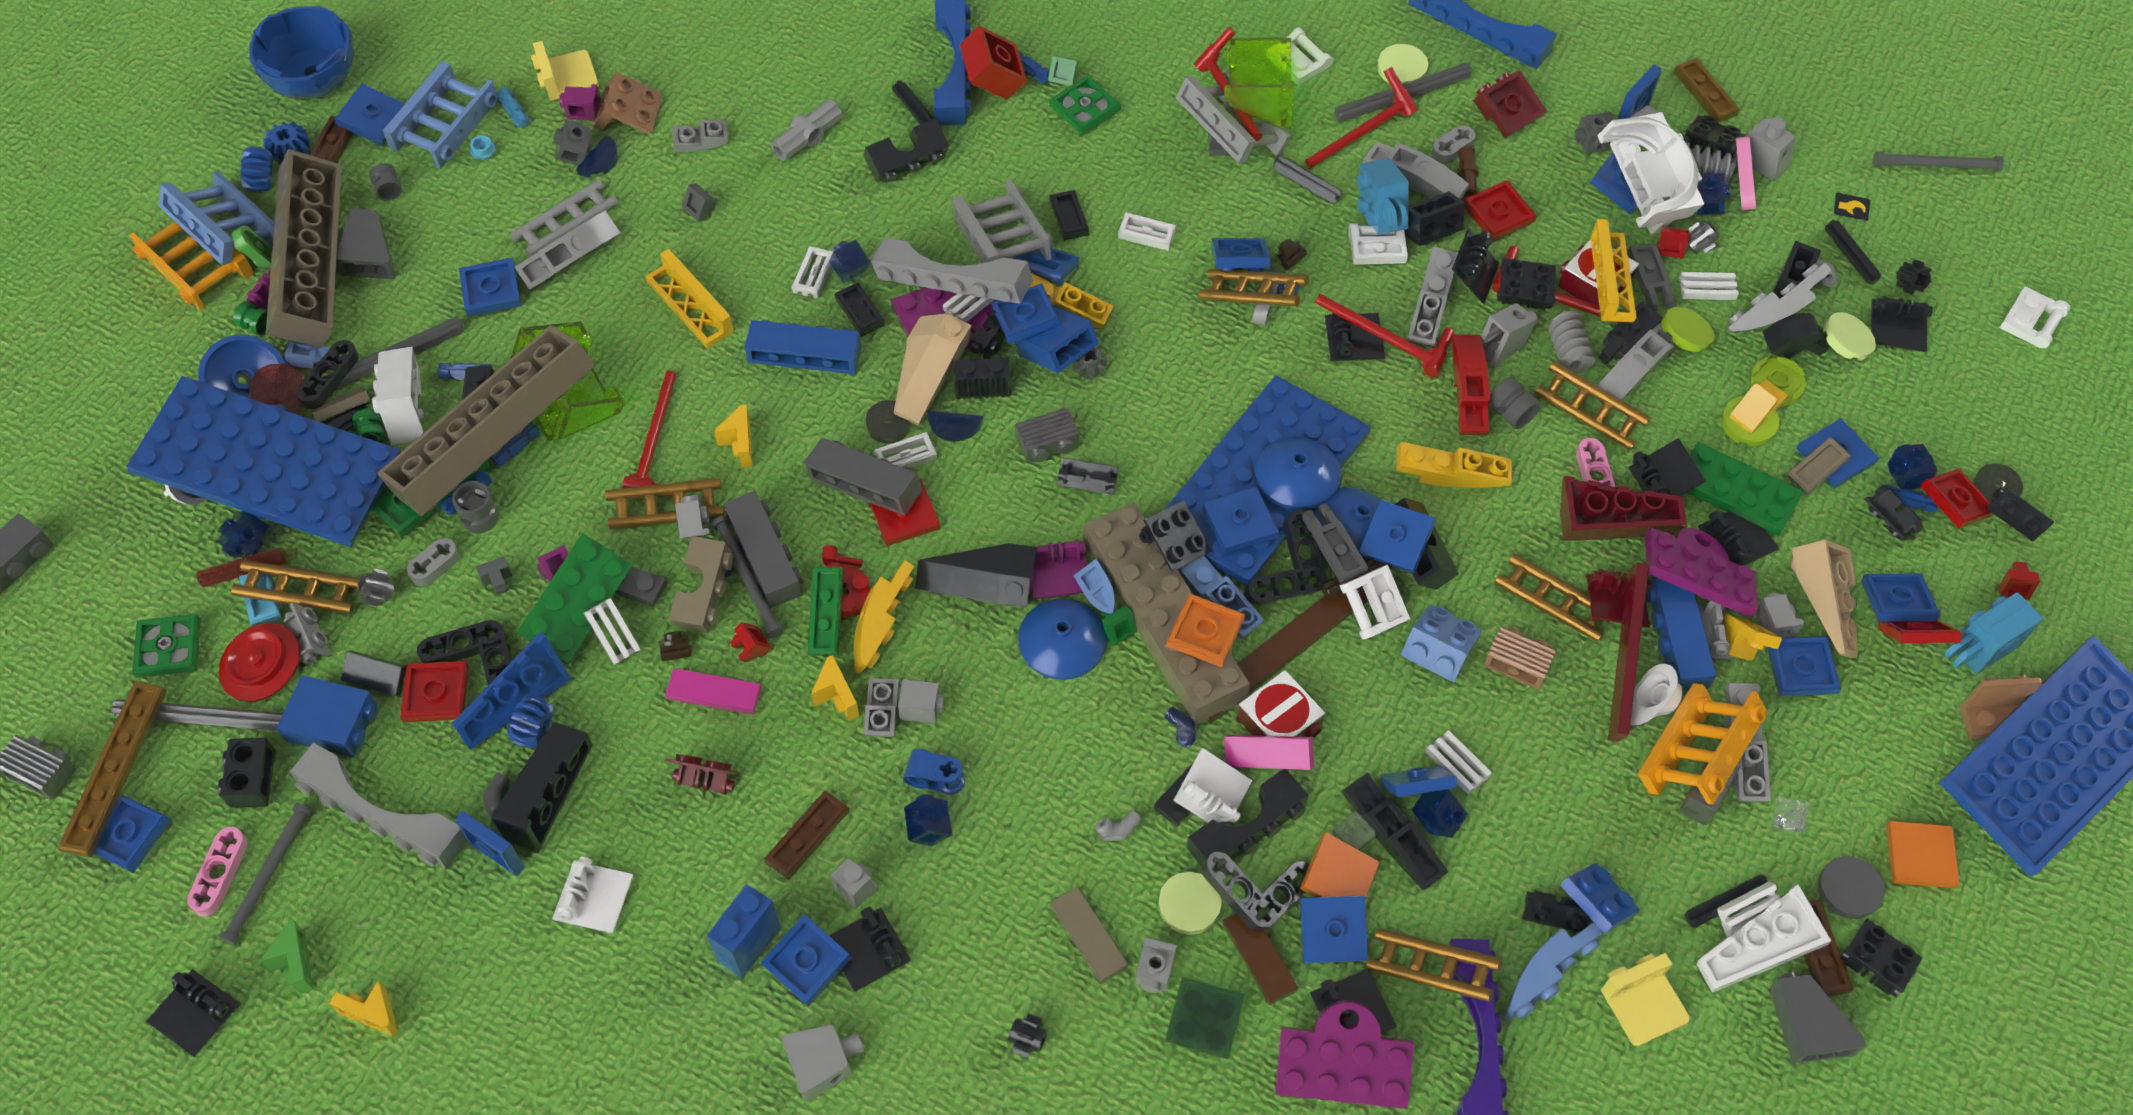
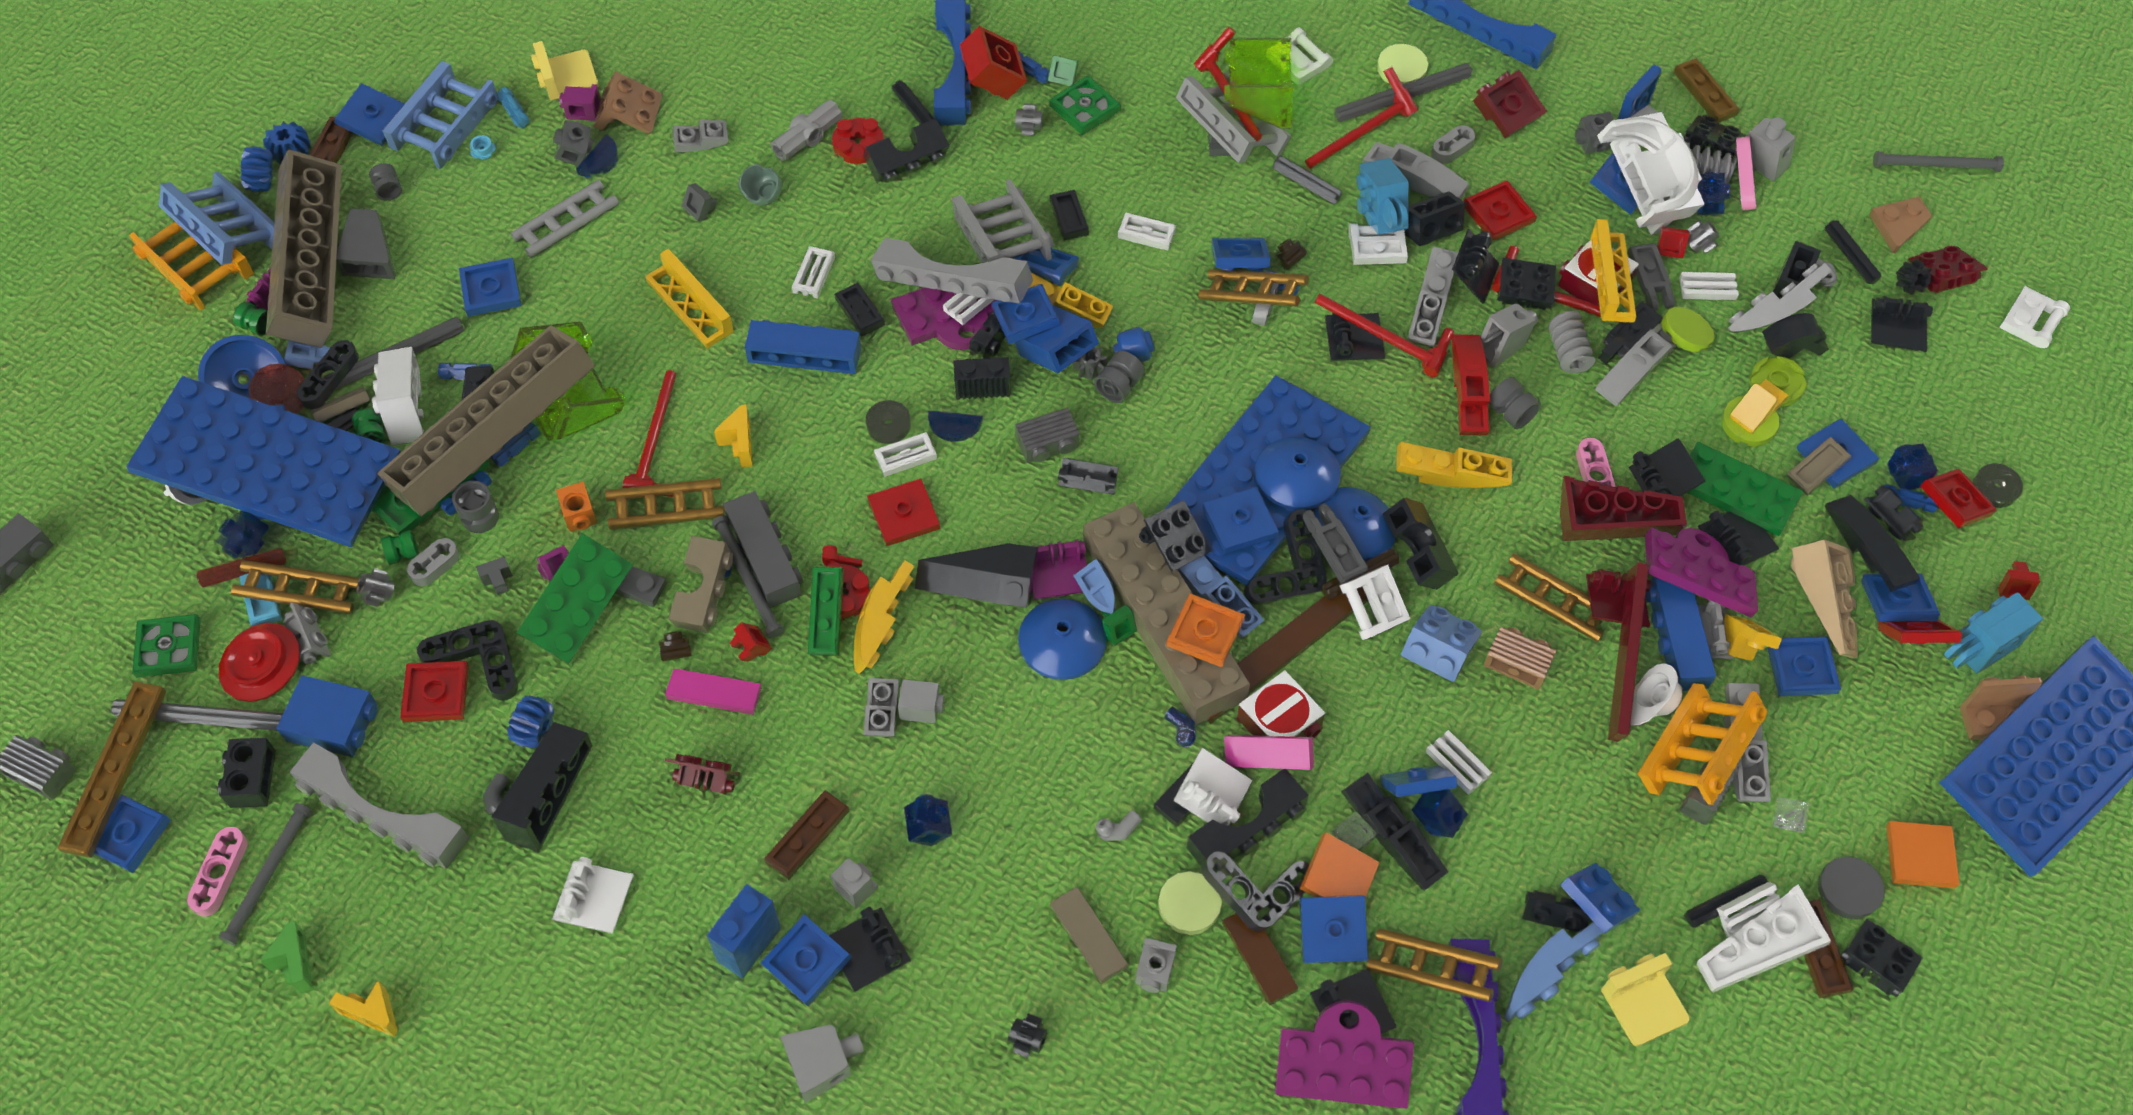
black hinge [146,969,240,1057] -> none
bright green plate [232,225,273,270] -> none
blue piece [249,5,354,99] -> none
tile [341,650,406,696] -> none
blue wing [452,631,571,750] -> none
blue plate [455,811,525,876] -> none
light grey slope [515,211,620,290] -> none
white tile [583,598,641,665] -> none
light grey brick [675,495,712,539] -> none
dark grey brick [804,438,922,516] -> none
yellow slope [811,655,860,721] -> none
clear blue brick [829,239,870,284] -> none
tan wedge [894,313,971,426] -> none
blue piece [903,749,965,795] -> none
clear green plate [1165,977,1245,1059] -> none
blue plate [1359,500,1436,574] -> none
reddish brown pin [1457,146,1479,198] -> none
pearl gold bar [1534,361,1651,451] -> none
light grey brick [1756,593,1804,638] -> none
dark grey slope [1769,972,1866,1064] -> none
yellowish green tile [1823,312,1876,361] -> none
black sticker [1834,192,1871,221] -> none
black hinge [1986,488,2054,541] -> none
none -> green wheel [381,530,419,565]
none -> orange brick [556,481,598,532]
none -> sand green hair [739,164,782,206]
none -> red plate [832,118,884,164]
none -> flat silver gear [1015,104,1043,136]
none -> dark grey wheel [1094,351,1145,403]
none -> blue head [1113,327,1155,362]
none -> black slope [1825,495,1920,592]
none -> medium nougat wing [1869,196,1932,253]
none -> dark red hinge [1908,246,1988,293]

